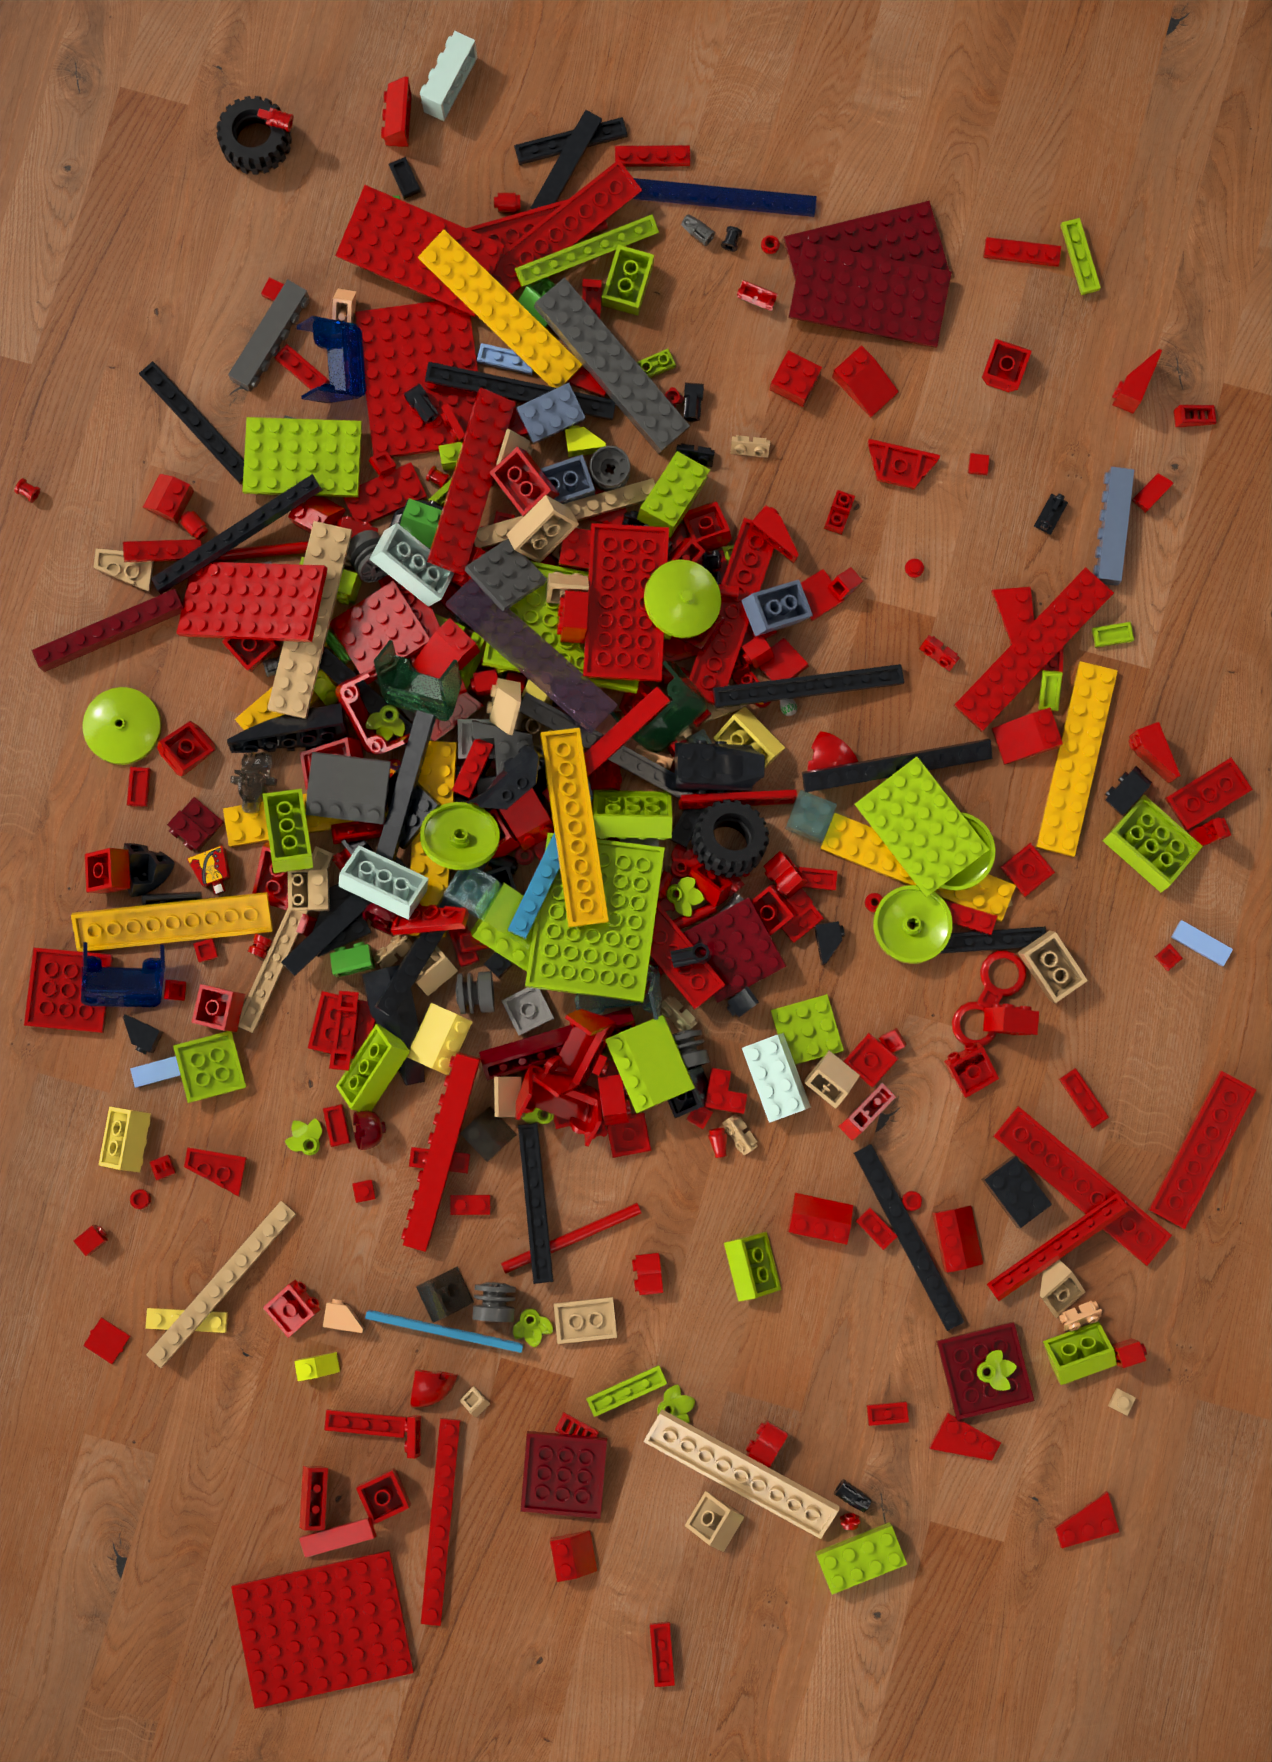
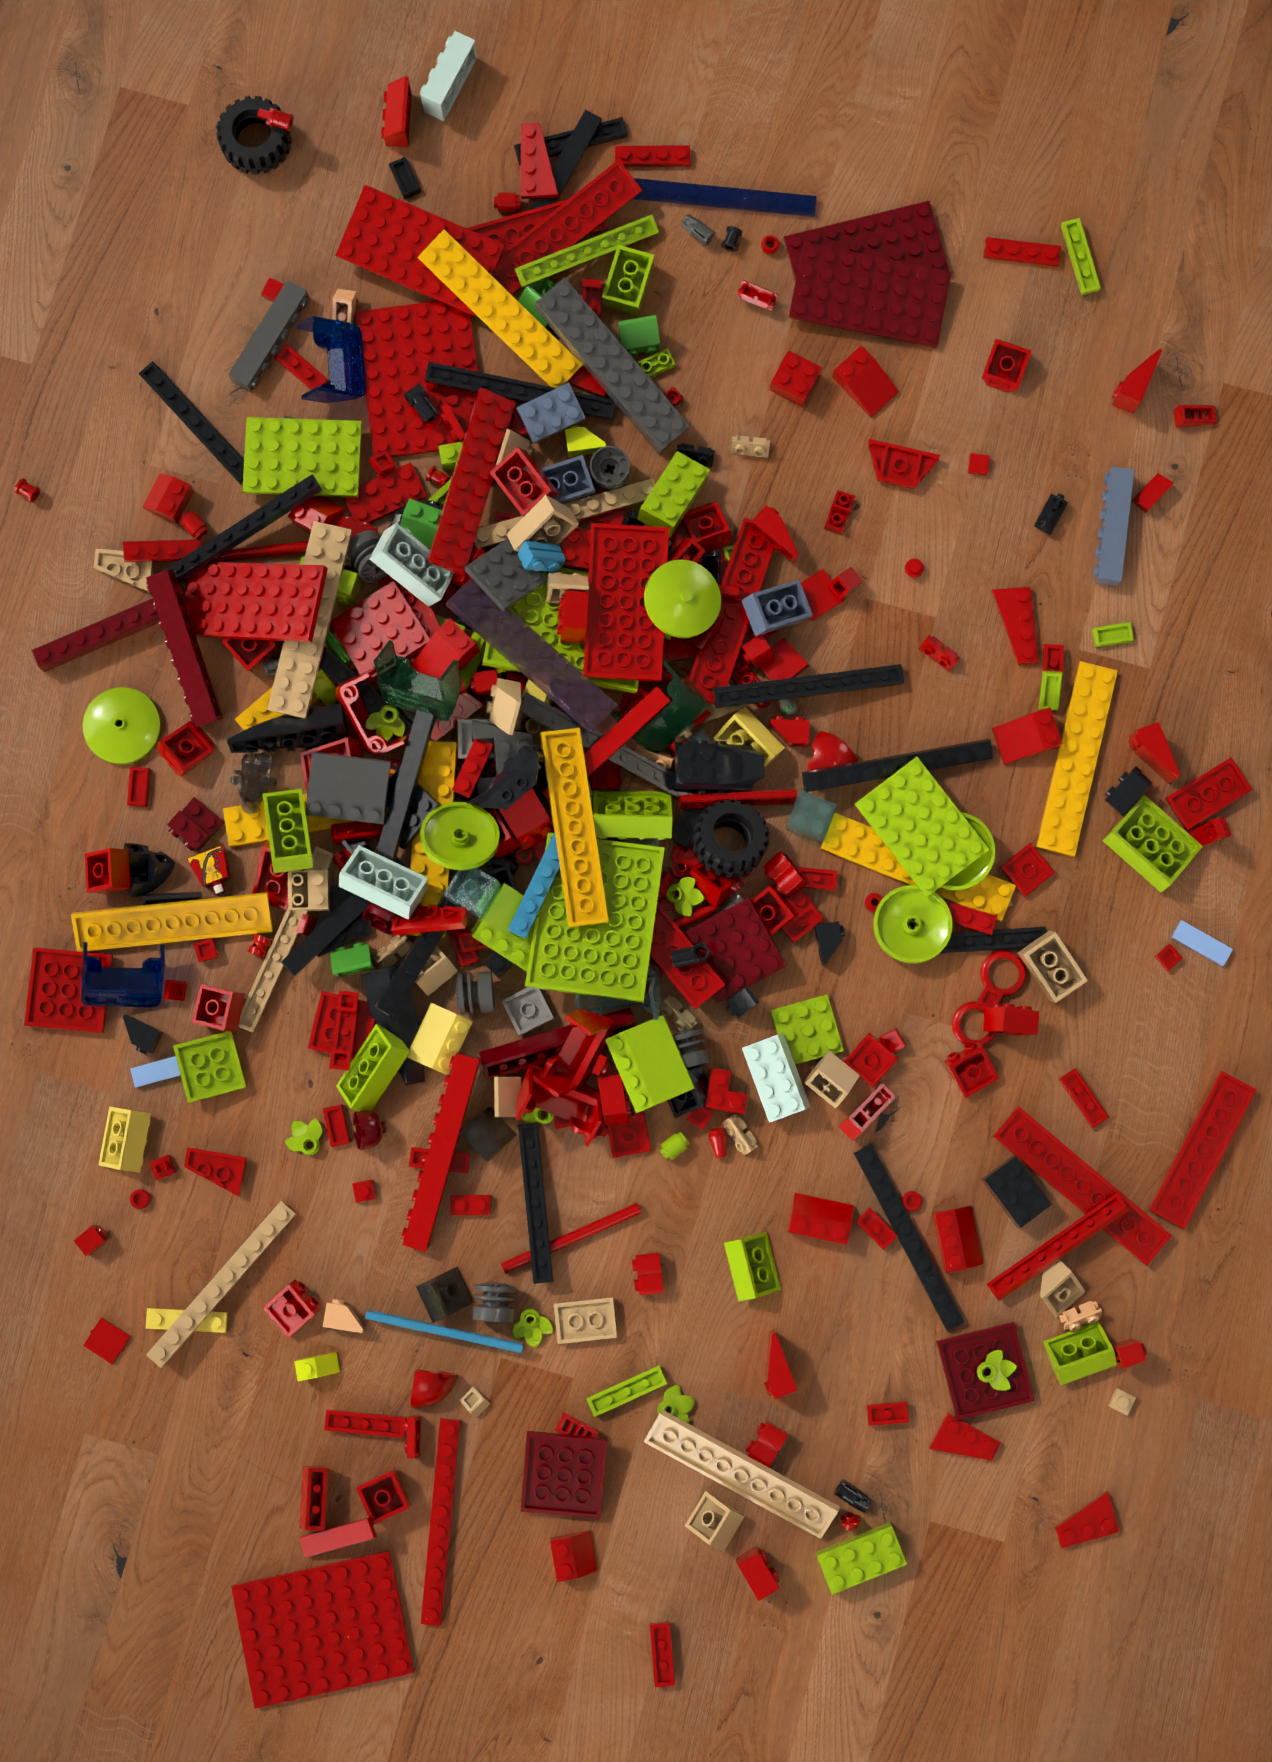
light blue tile [477,343,533,375] -> none
black piece [684,382,704,422] -> none
red plate [954,567,1114,732] -> none
none -> dark red brick [146,570,223,727]
none -> dark azure brick [518,541,566,573]
none -> red wing [521,122,559,199]
none -> bright green slope [618,315,660,357]
none -> lime brick [660,1132,690,1160]
none -> red brick [736,1546,780,1601]
none -> red slope [764,1330,798,1399]
none -> red slope [770,716,810,747]

